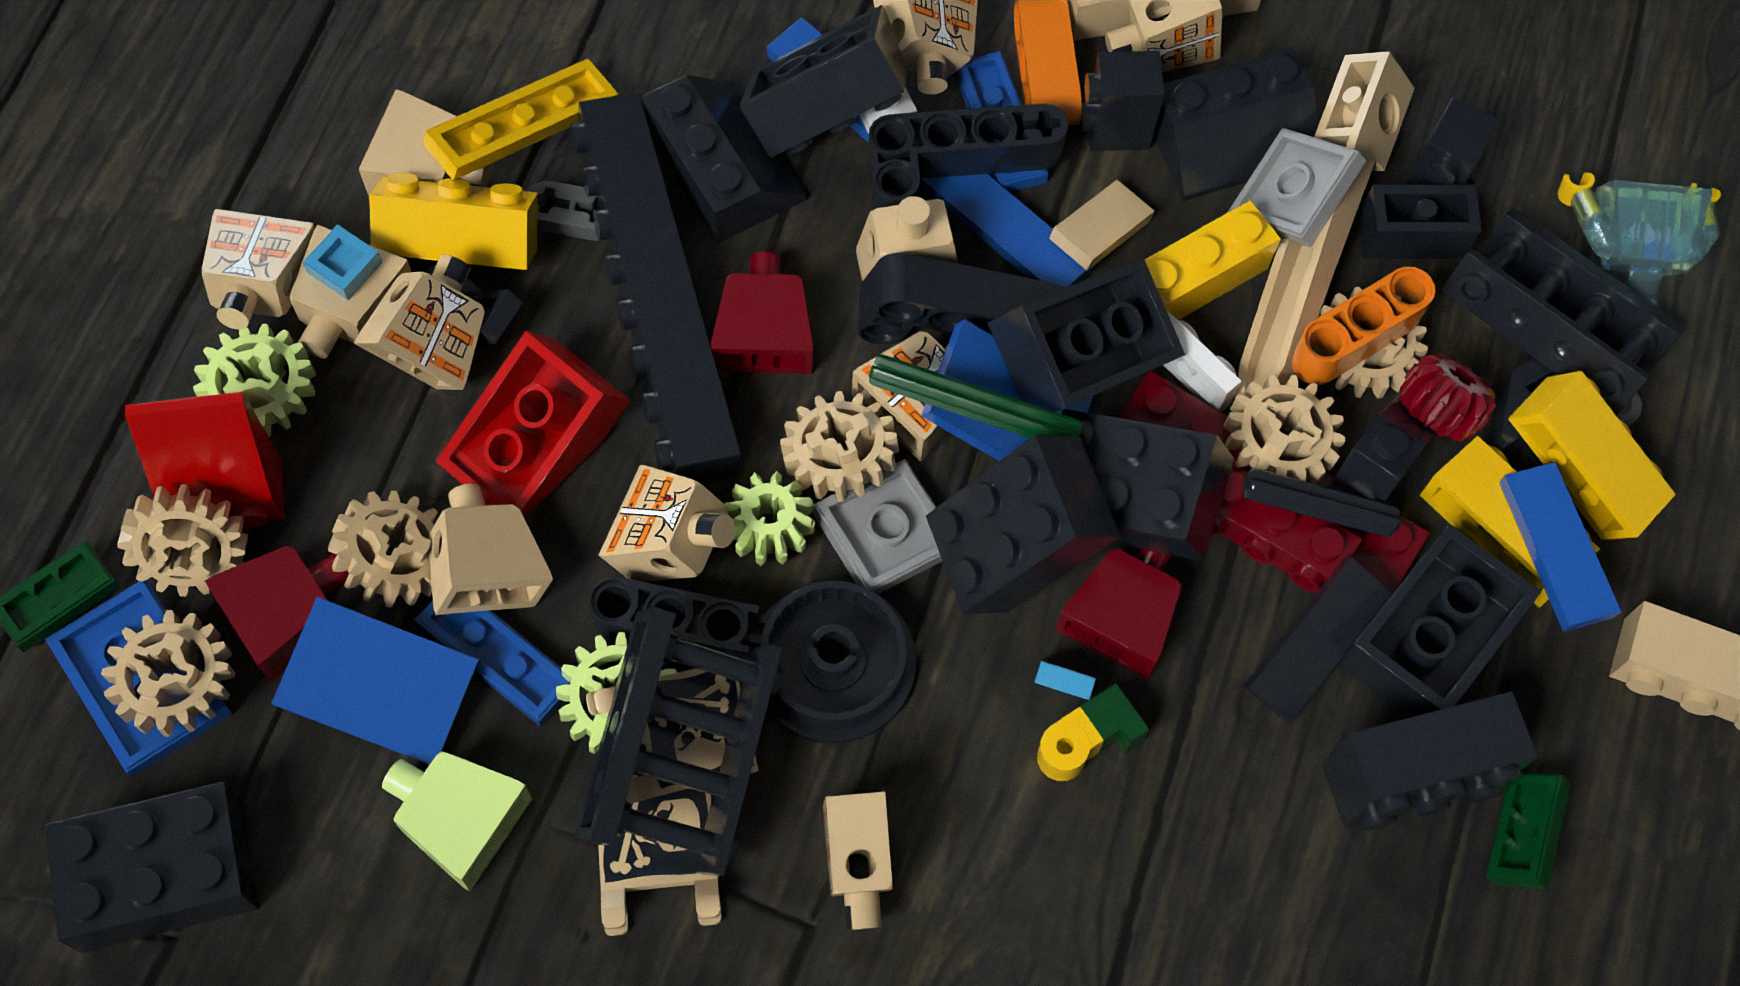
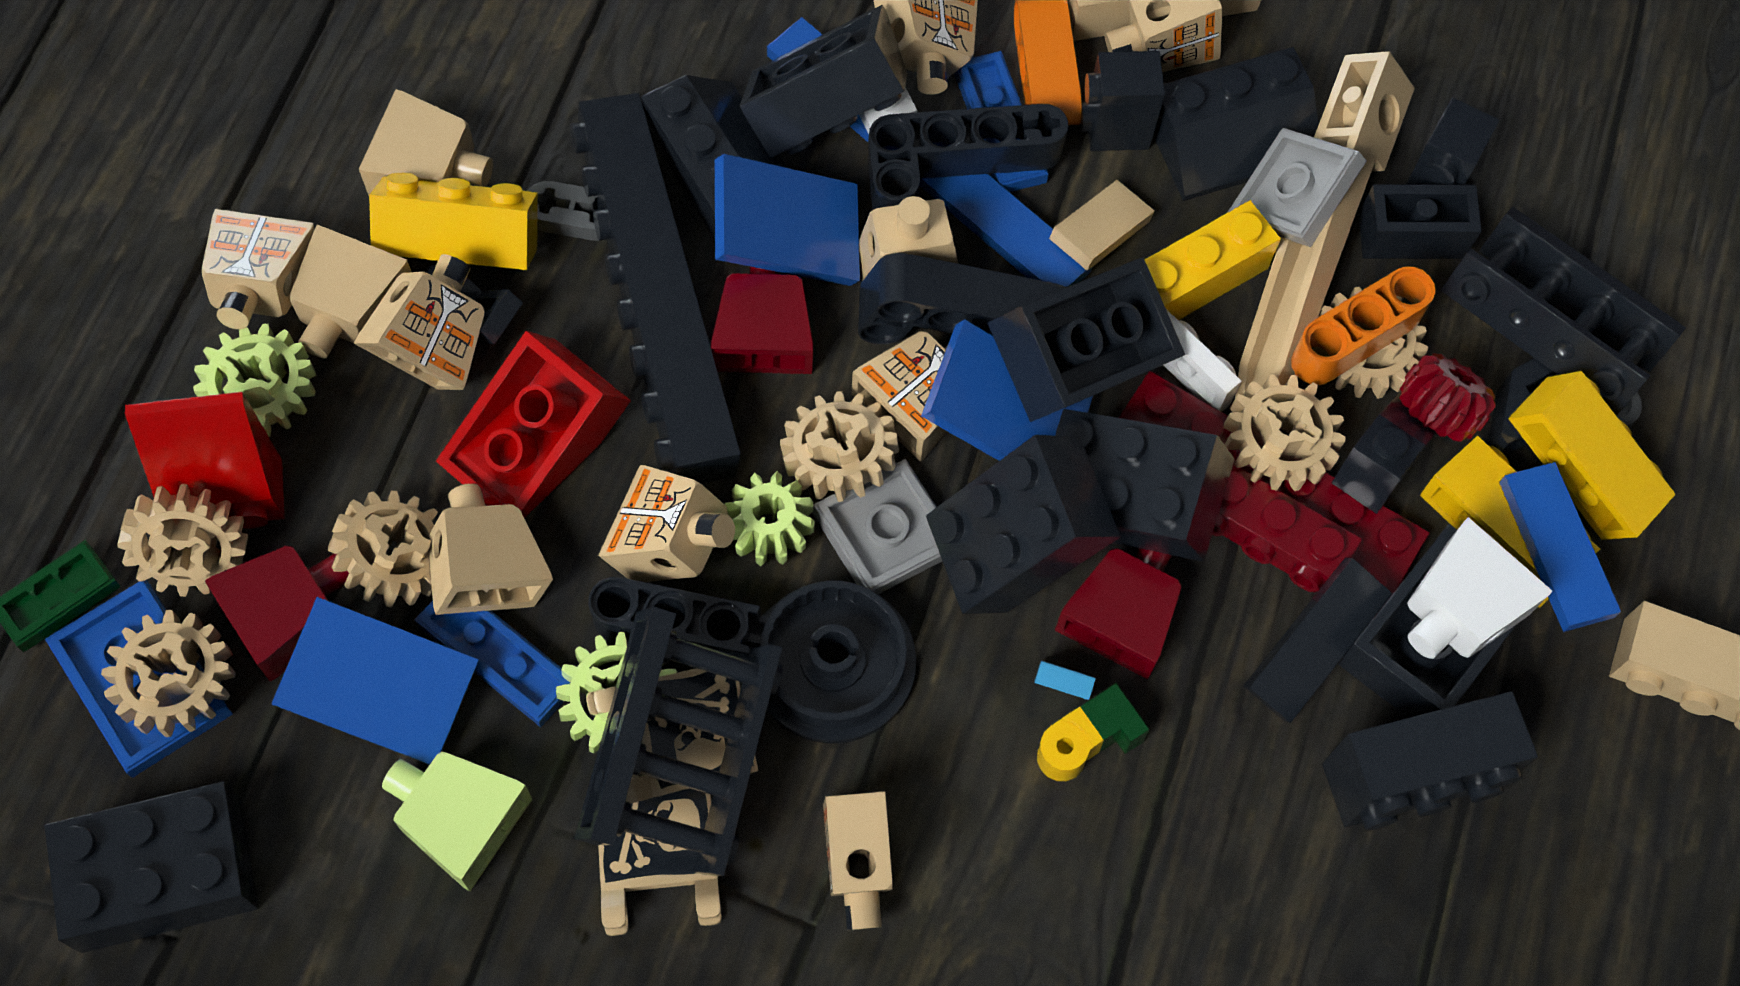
dark azure tile [302,224,382,300] -> none
yellow plate [422,59,619,181] -> none
dark green axle [869,354,1083,438] -> none
black axle [1242,468,1400,537] -> none
dark green plate [1486,773,1571,890] -> none
clear light blue torso [1558,172,1721,303] -> none
none -> blue tile [715,154,860,286]
none -> white torso [1407,517,1552,659]

